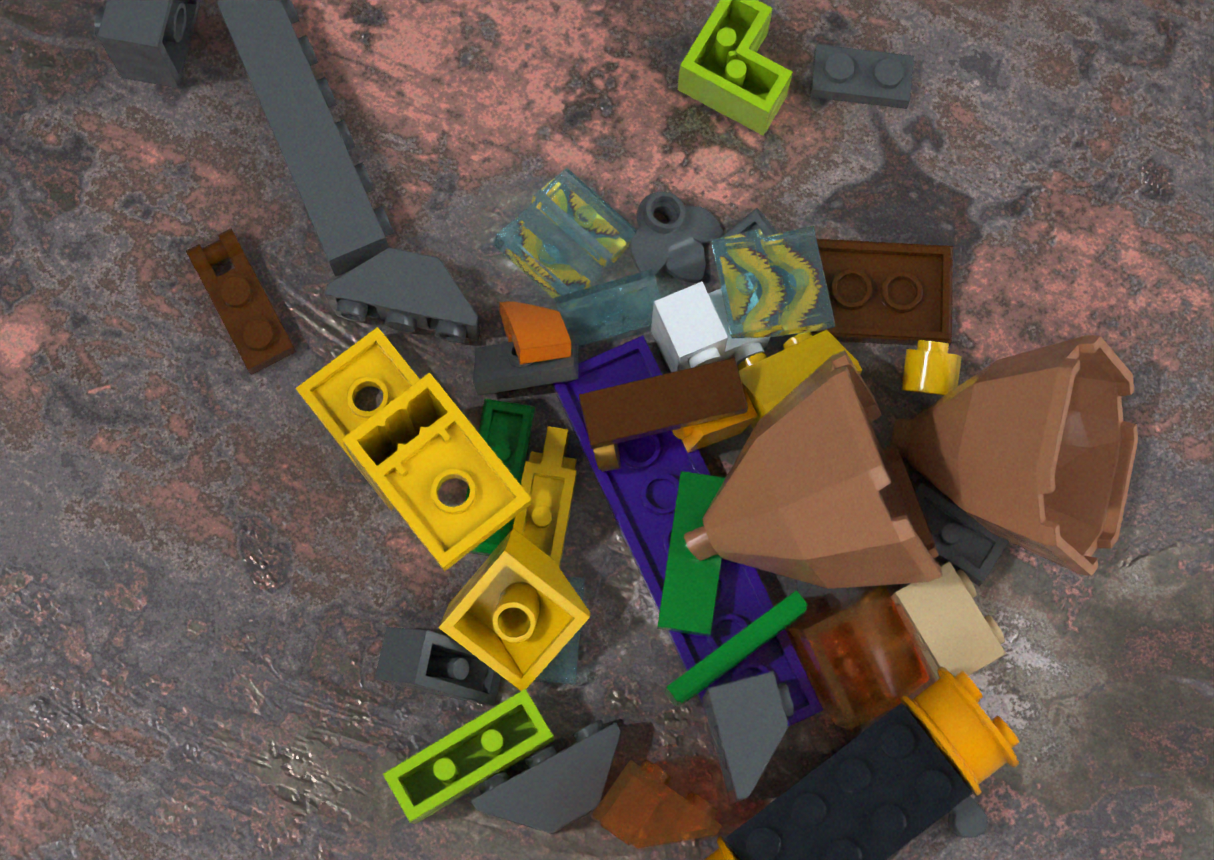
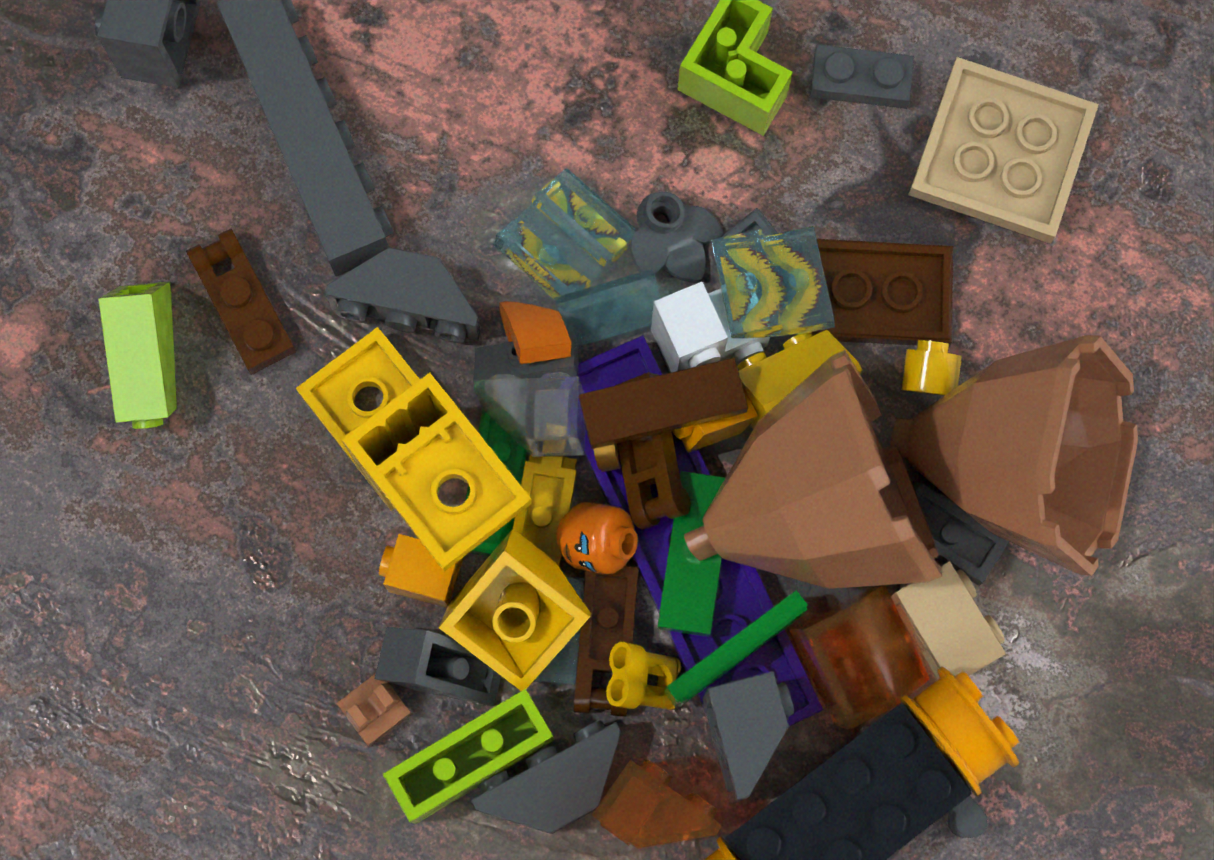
none -> lime slope [98,281,177,429]
none -> nougat tile [336,673,413,747]
none -> light orange brick [379,533,463,608]
none -> clear slope [474,372,585,457]
none -> orange head [556,502,638,574]
none -> reddish brown plate [573,566,639,717]
none -> yellow piece [606,642,681,710]
none -> reddish brown plate [615,372,691,530]
none -> tan plate [908,57,1099,244]

